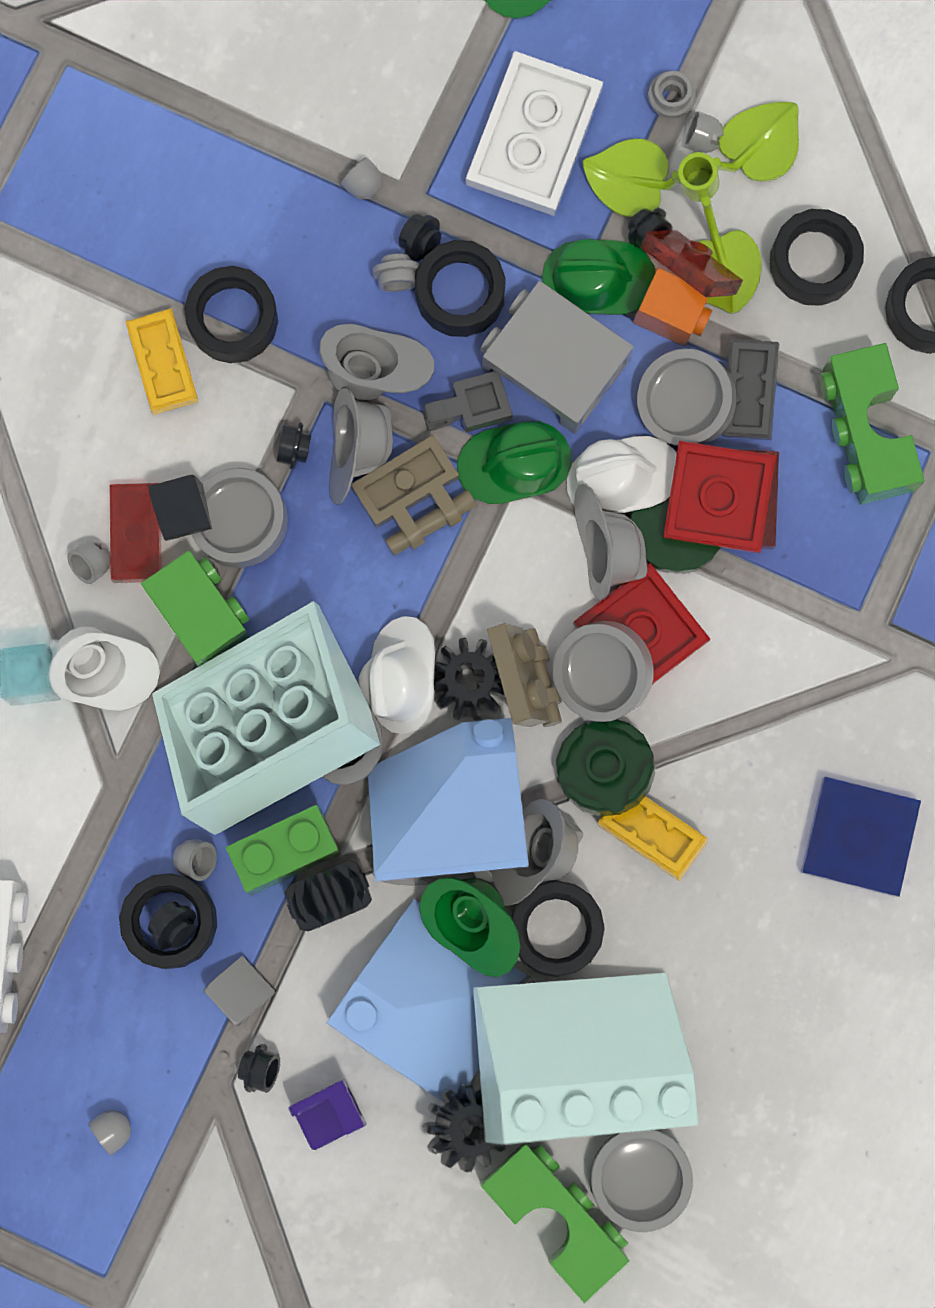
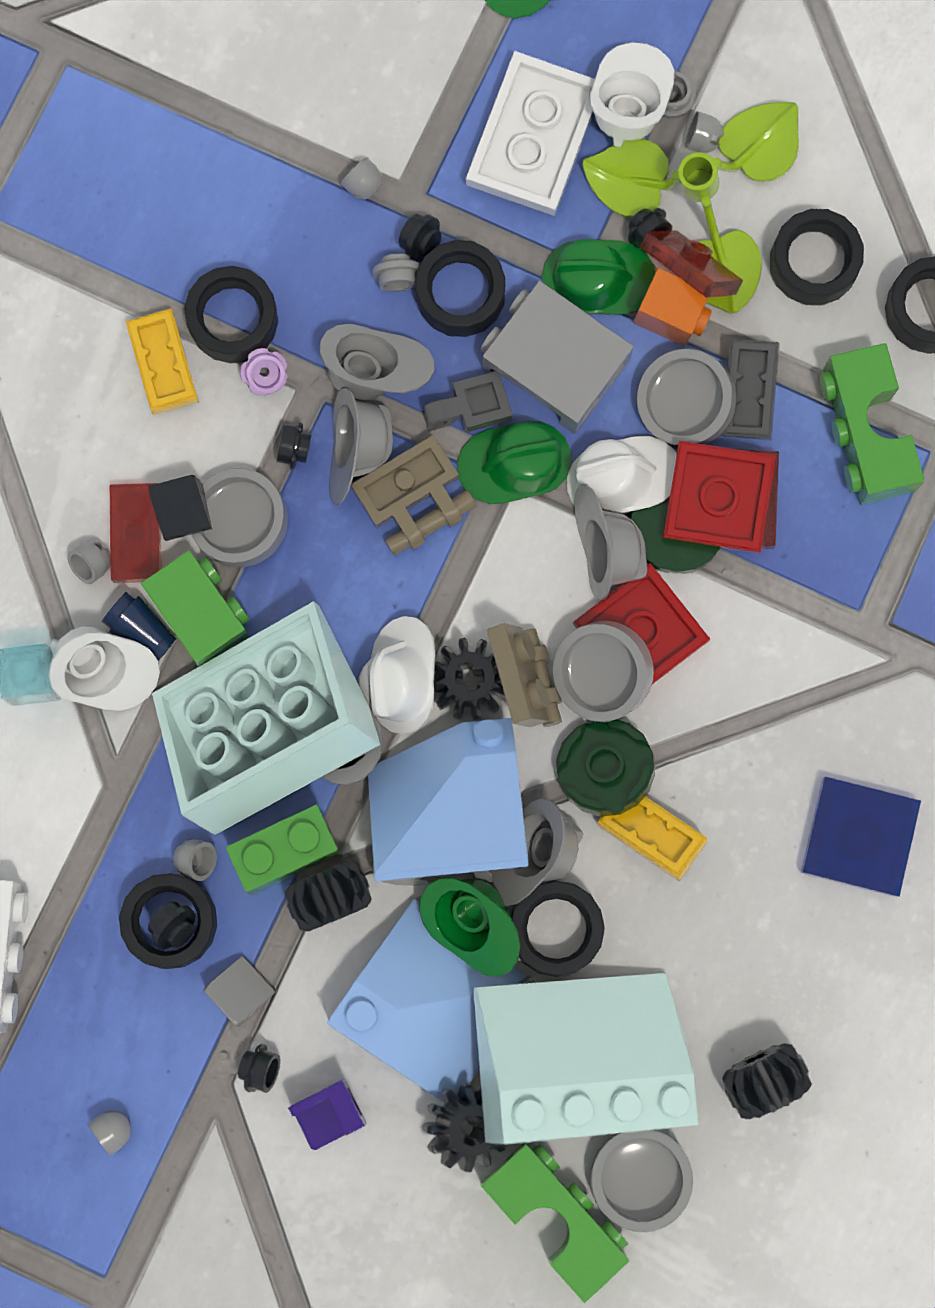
none -> dark blue cone [101,592,177,661]
none -> lavender plate [240,348,287,396]
none -> white piece [590,42,674,148]
none -> black gear [722,1043,812,1119]

